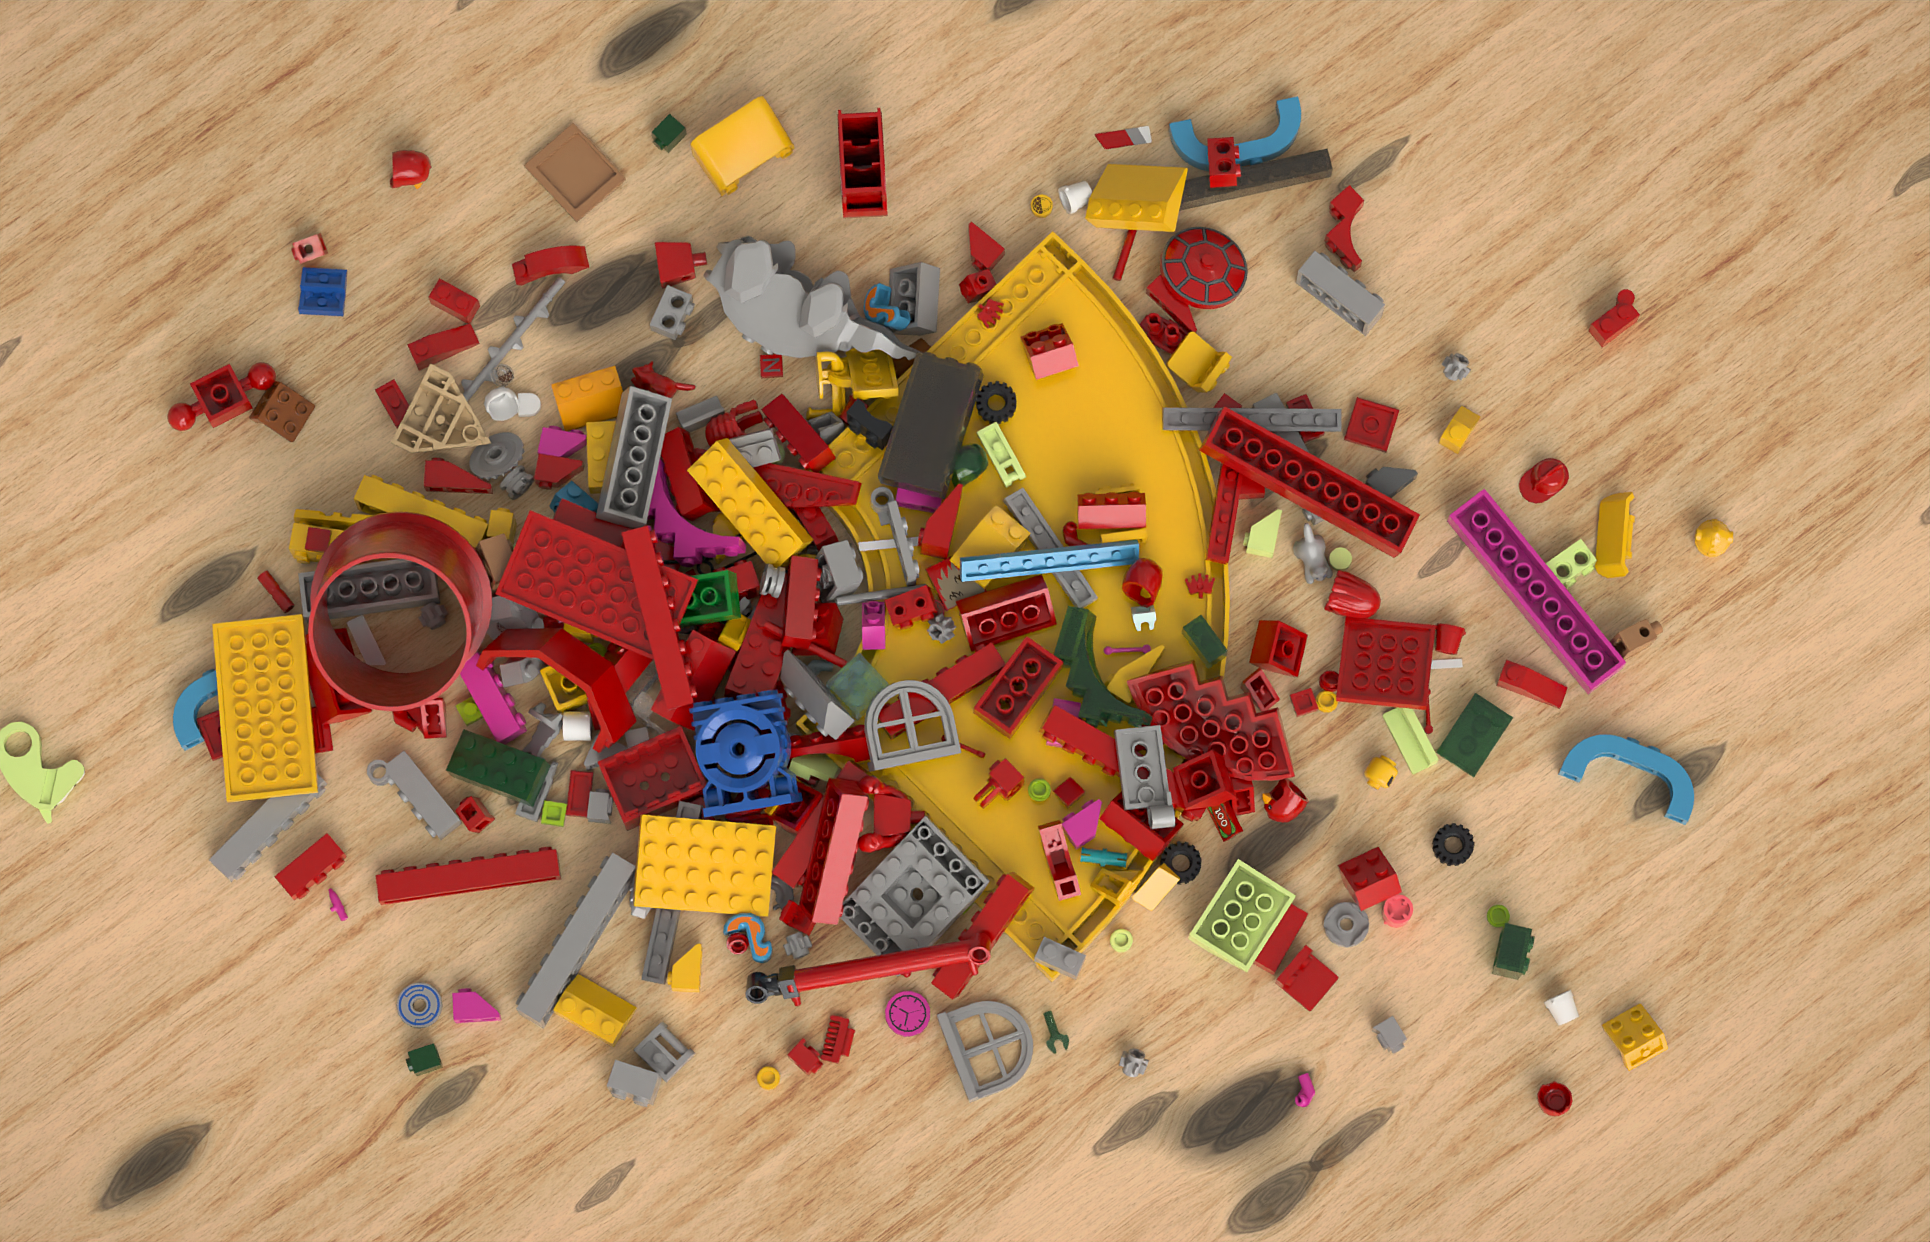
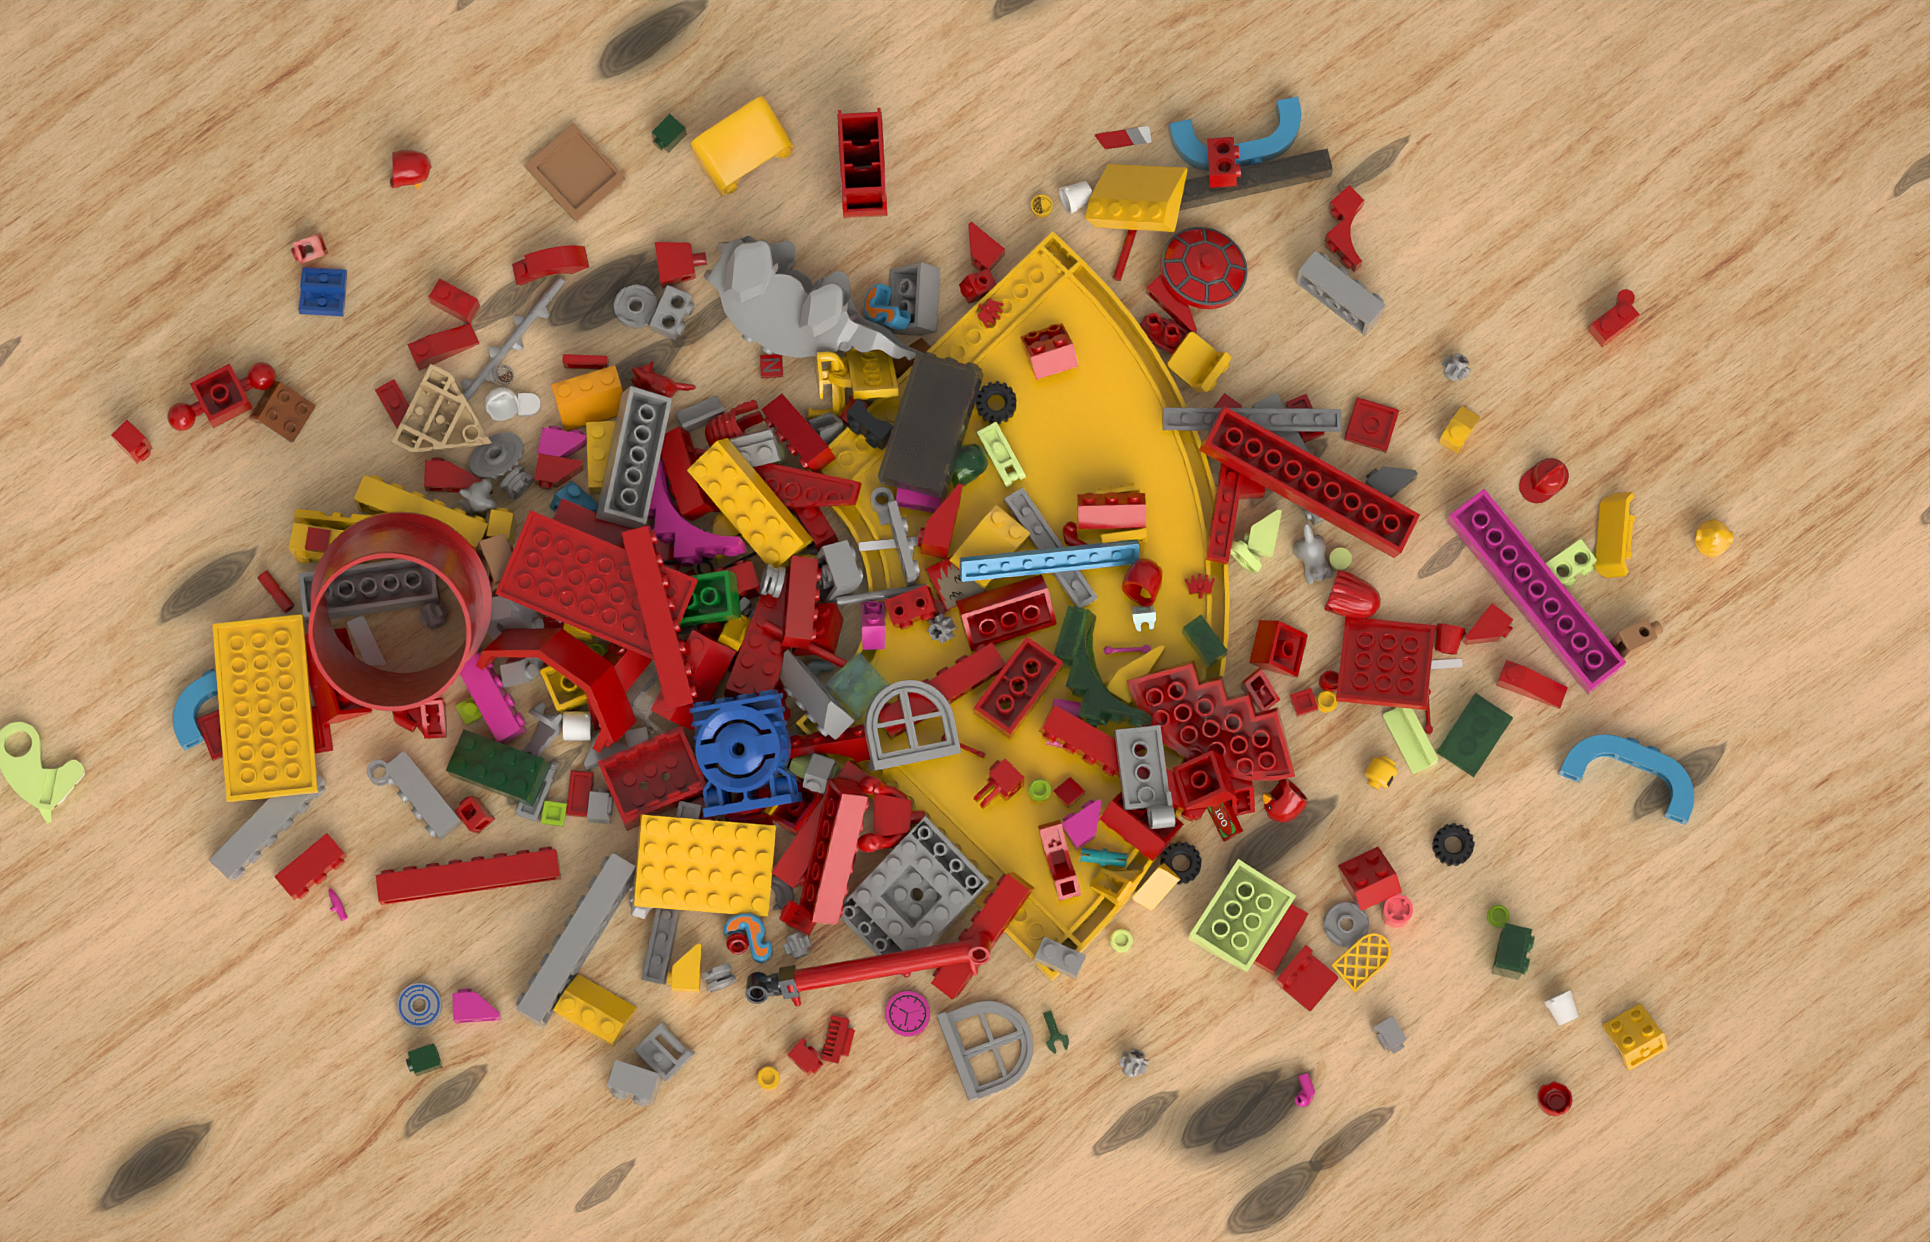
none -> red brick [111,420,153,464]
none -> light grey animal [458,479,496,519]
none -> red tile [562,354,609,370]
none -> light grey tile [614,284,658,329]
none -> light grey wheel [701,963,737,993]
none -> light grey slope [803,753,835,794]
none -> yellowish green plate [1230,540,1262,574]
none -> yellow window [1331,933,1391,992]
none -> red slope [1463,603,1514,645]

